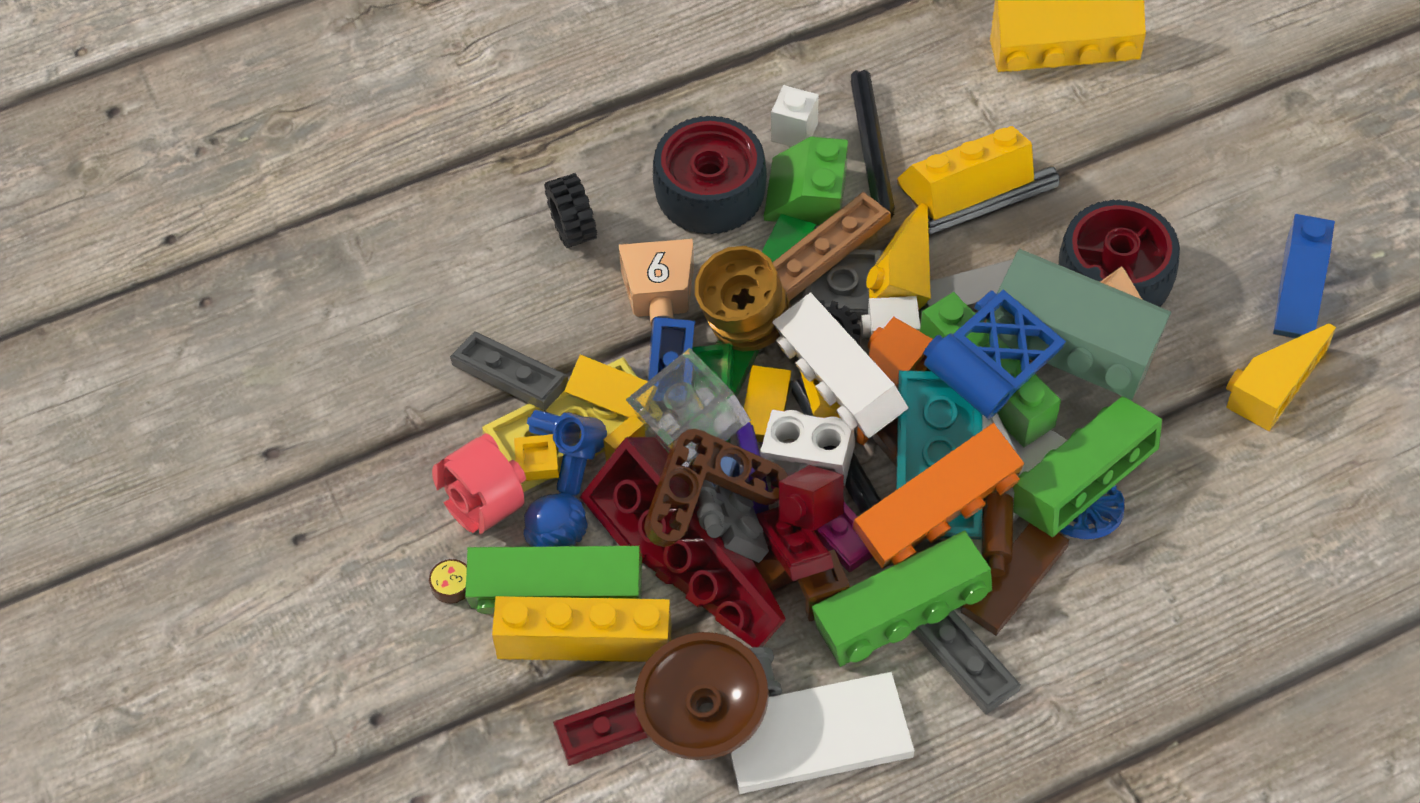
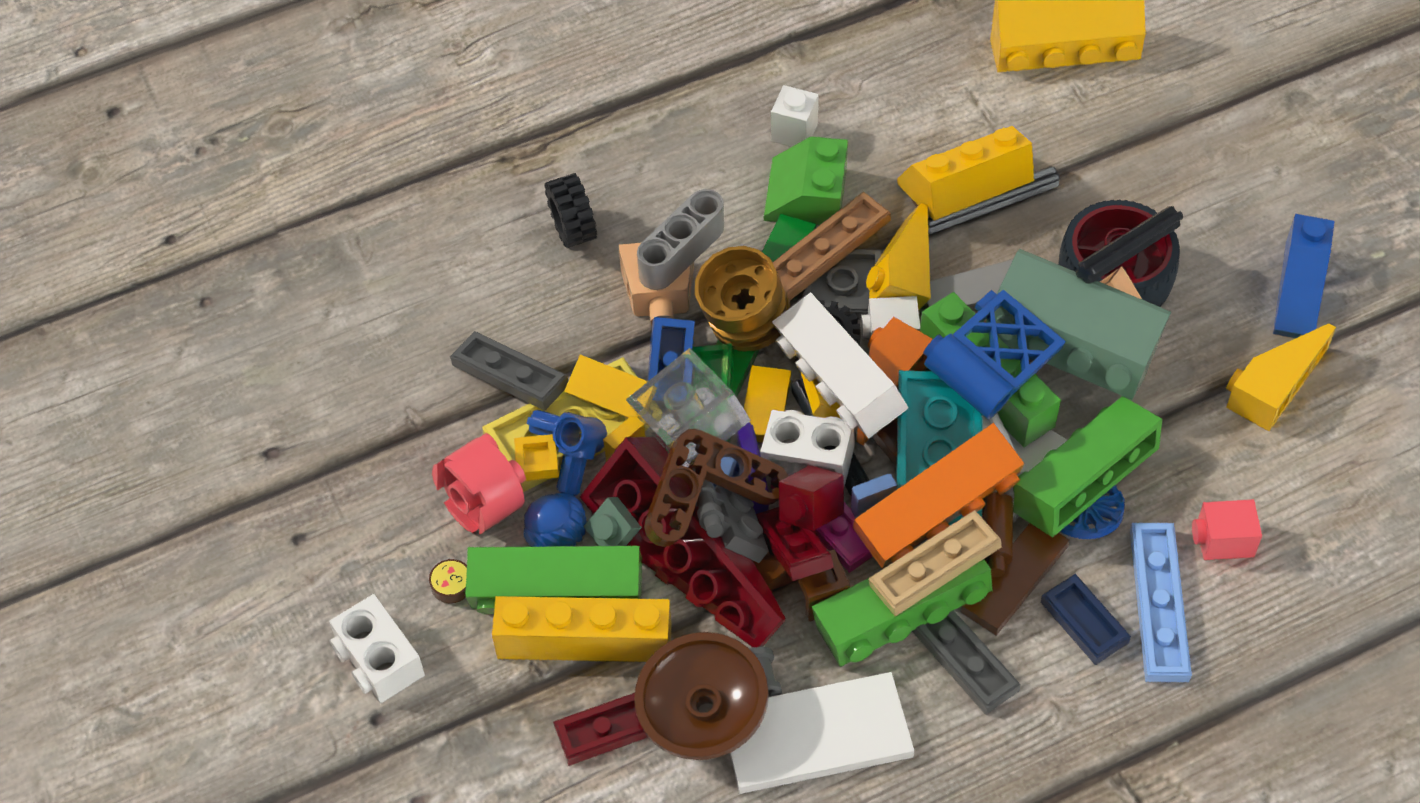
wheel [653,116,767,234] -> none
black axle [850,69,895,218] -> none
none -> white brick [329,594,425,704]
none -> sand green plate [584,497,642,546]
none -> light grey beam [637,189,724,290]
none -> medium blue tile [851,474,897,518]
none -> tan tile [868,510,1002,616]
none -> dark blue tile [1040,574,1131,665]
none -> black axle [1076,206,1183,284]
none -> light blue tile [1130,523,1192,682]
none -> coral brick [1192,499,1262,560]

